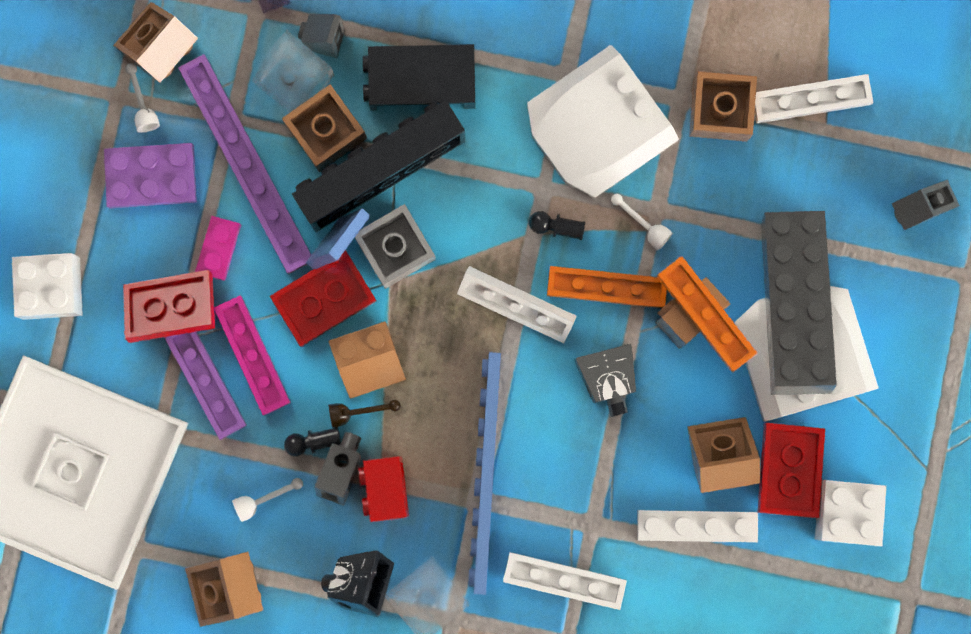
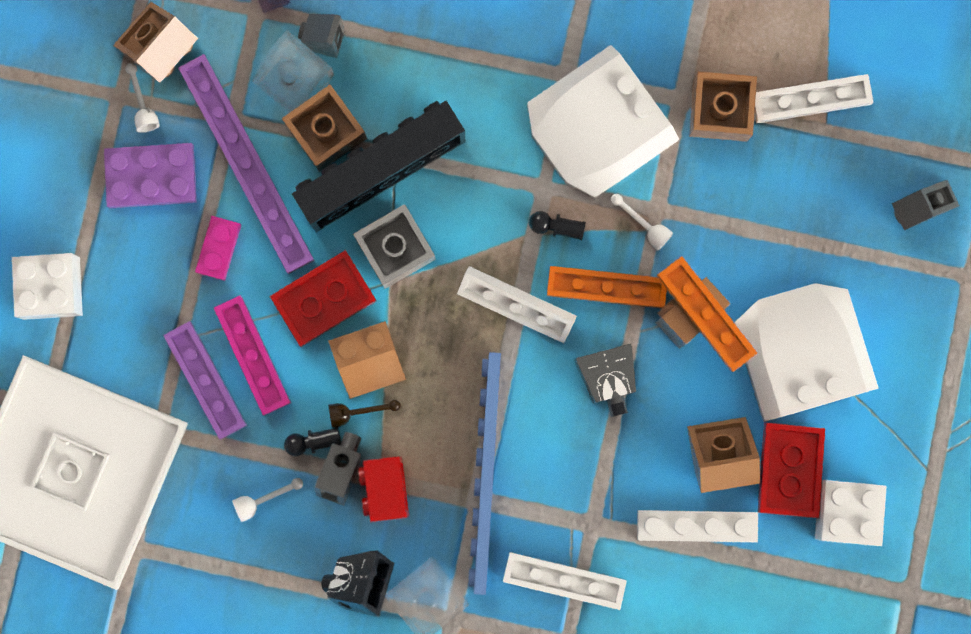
plate [123,270,215,343] -> none
medium nougat slope [185,552,263,627] -> none
medium blue tile [306,208,370,269] -> none
black panel [363,44,476,111] -> none
dark grey brick [761,211,837,395] -> none

